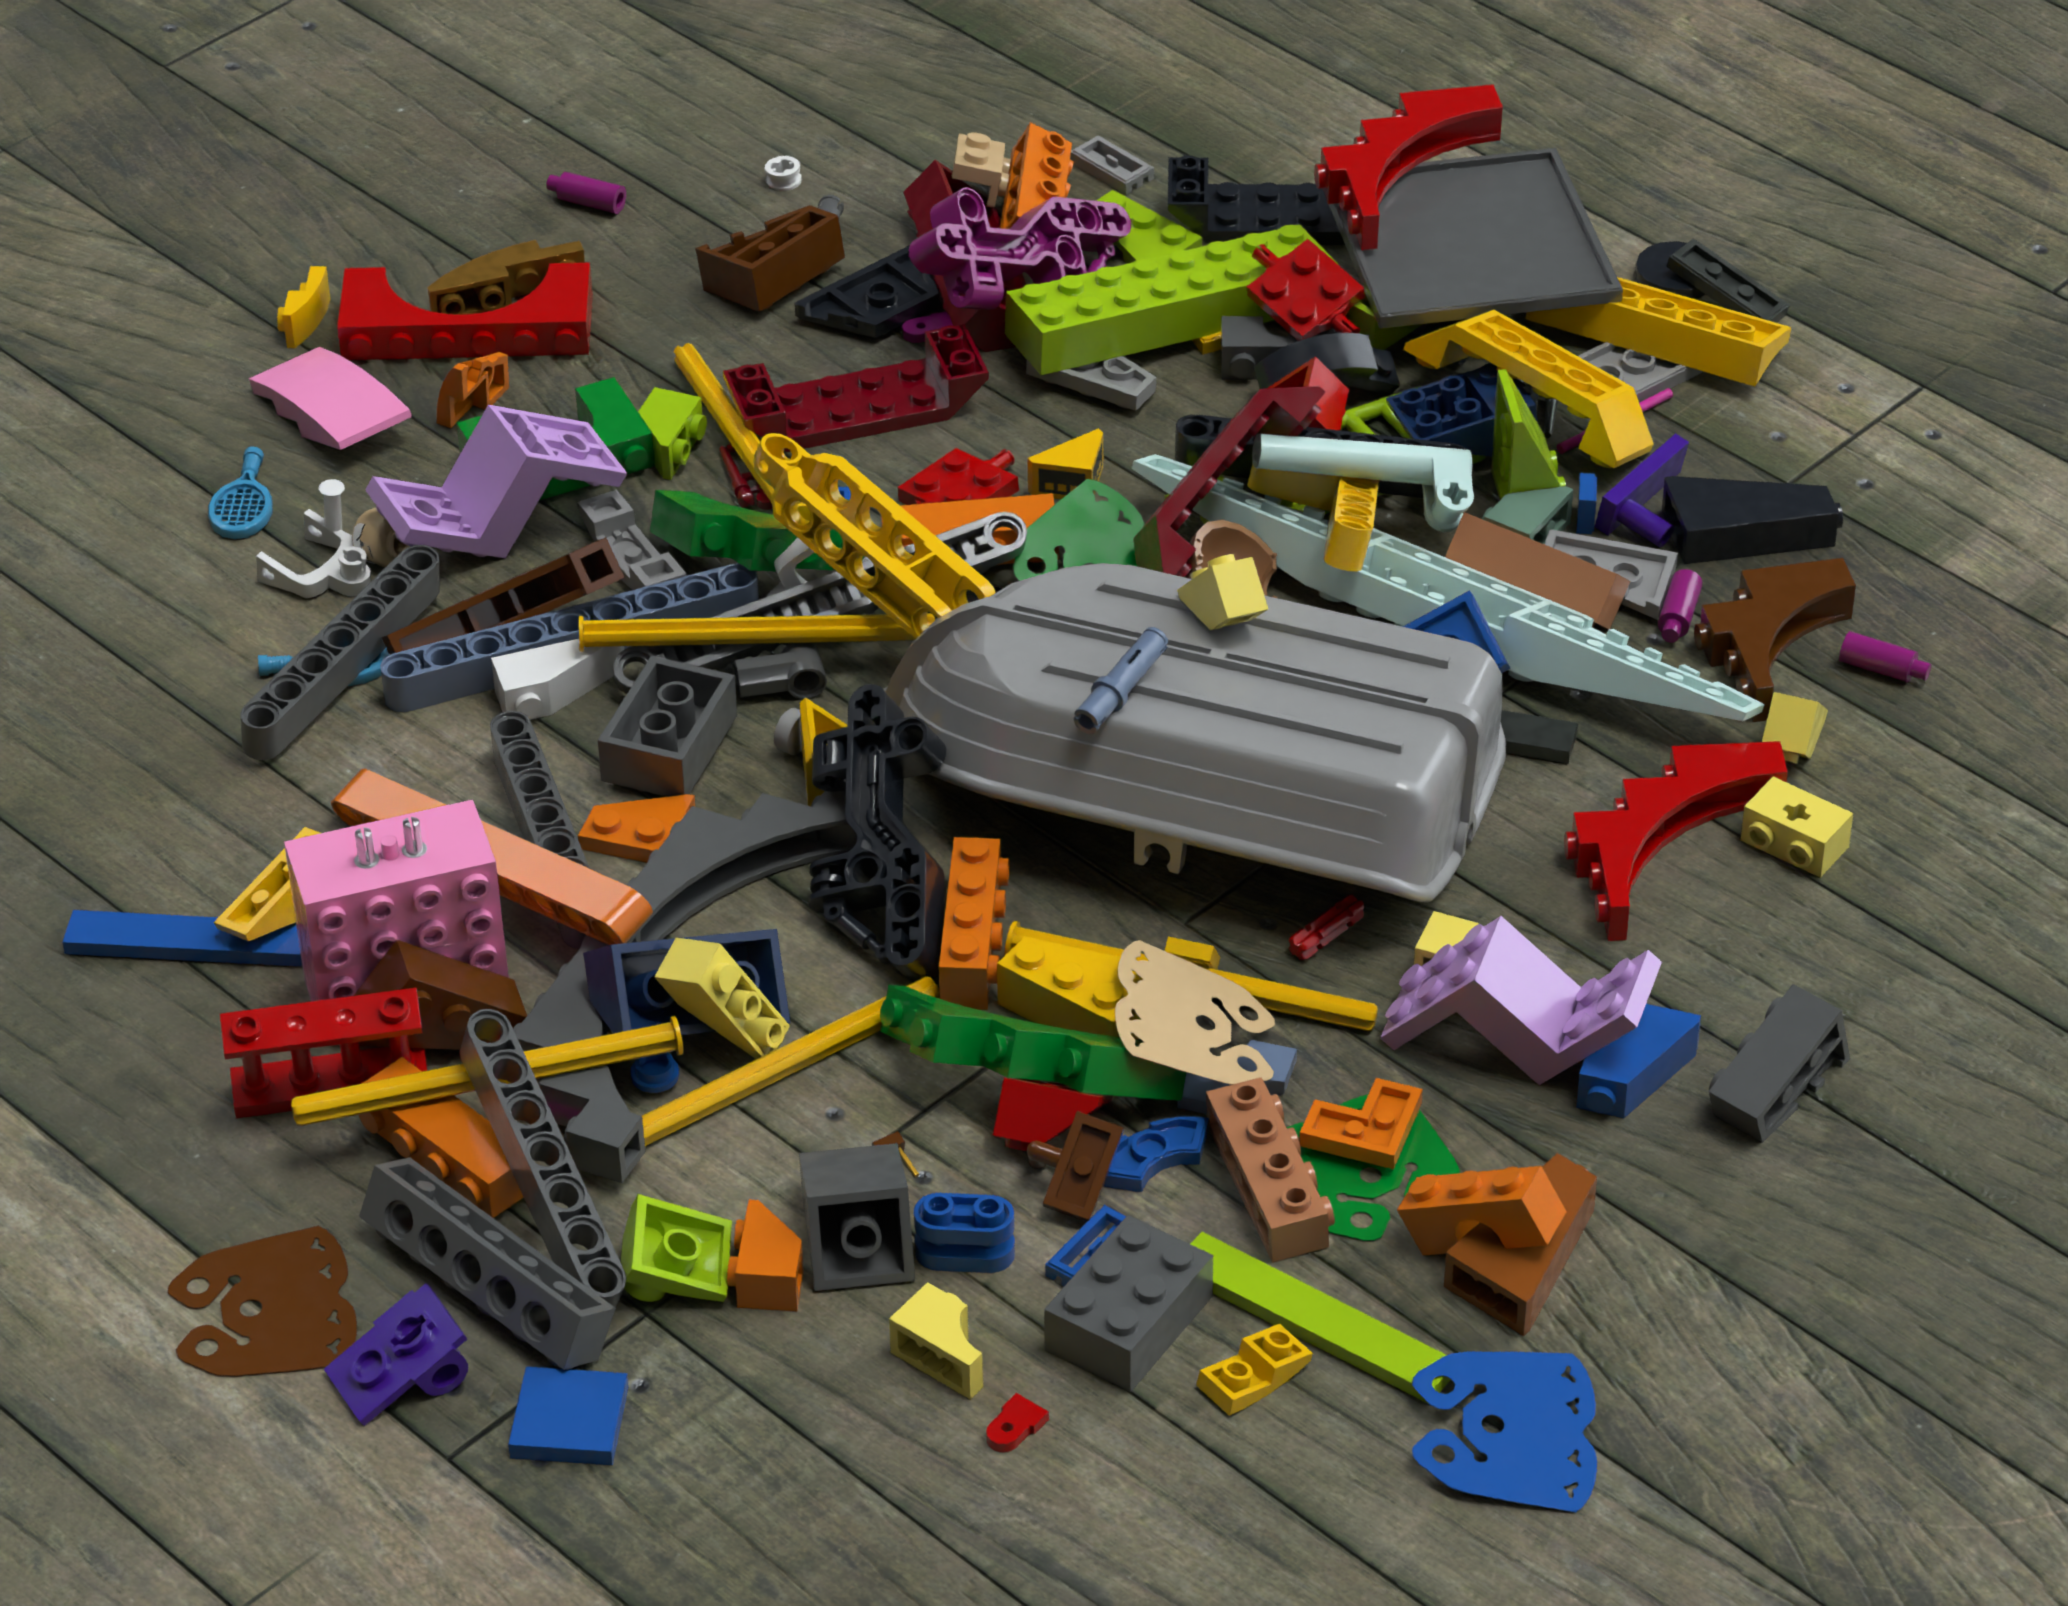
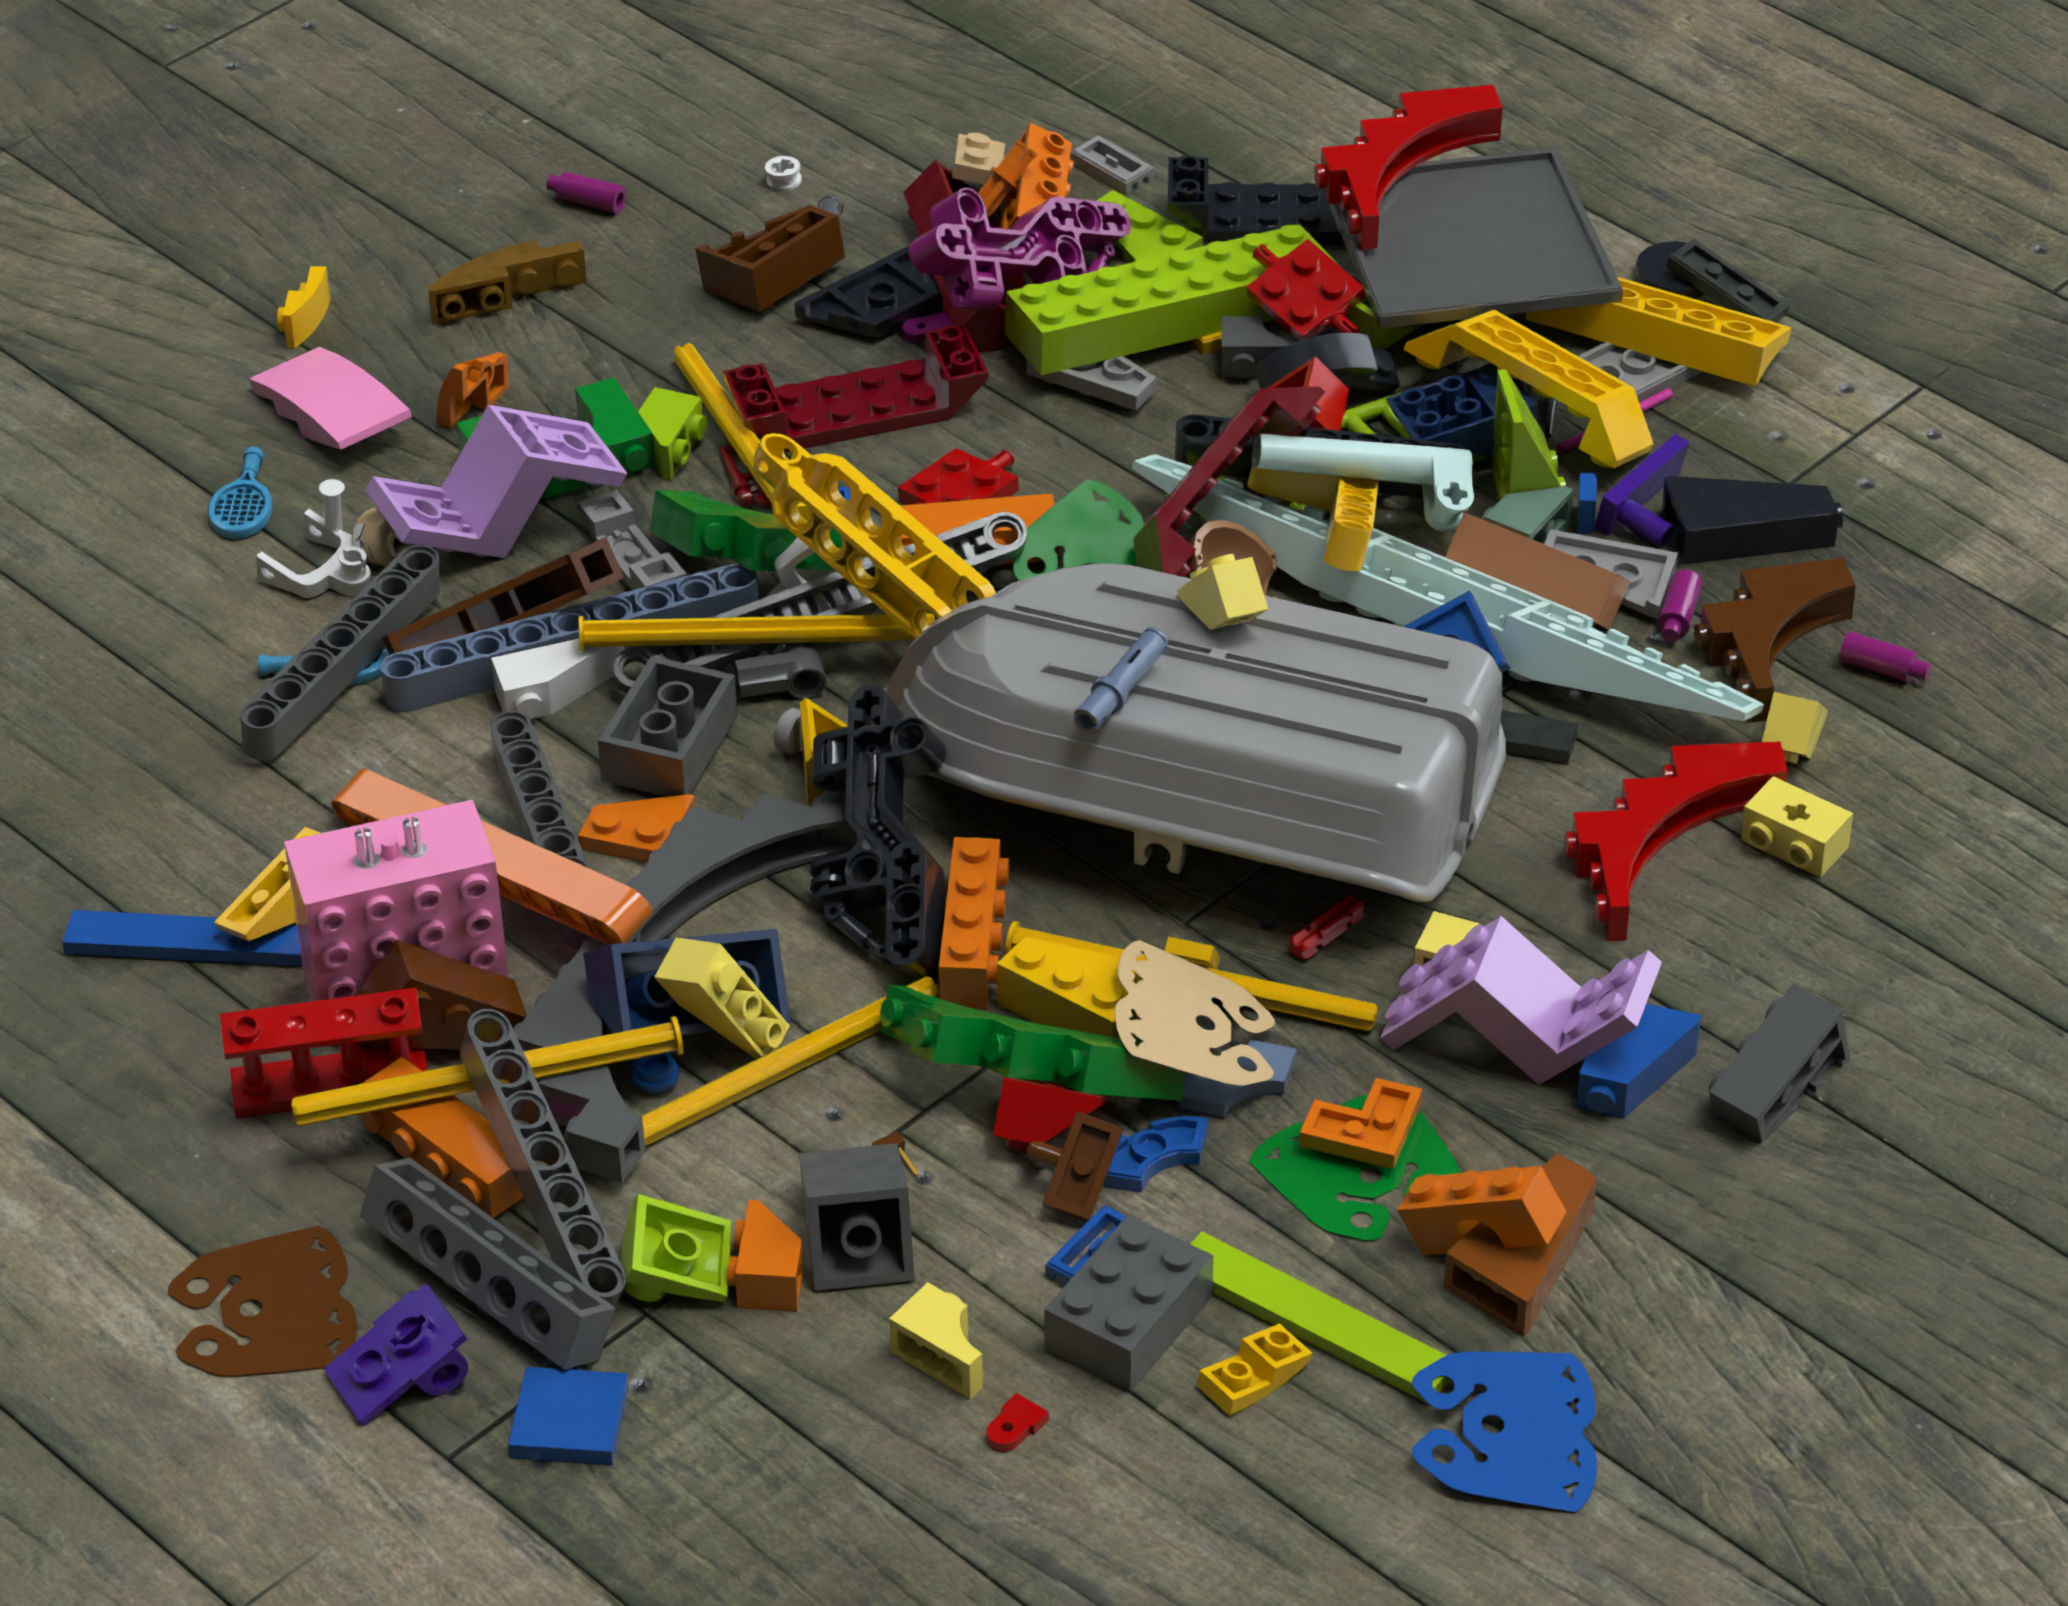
red arch [337,262,593,360] -> none
blue brick [914,1193,1015,1273] -> none
yellow slope [1027,428,1103,499] -> none
nougat brick [1206,1077,1335,1263] -> none
none -> orange axle [978,139,1038,216]

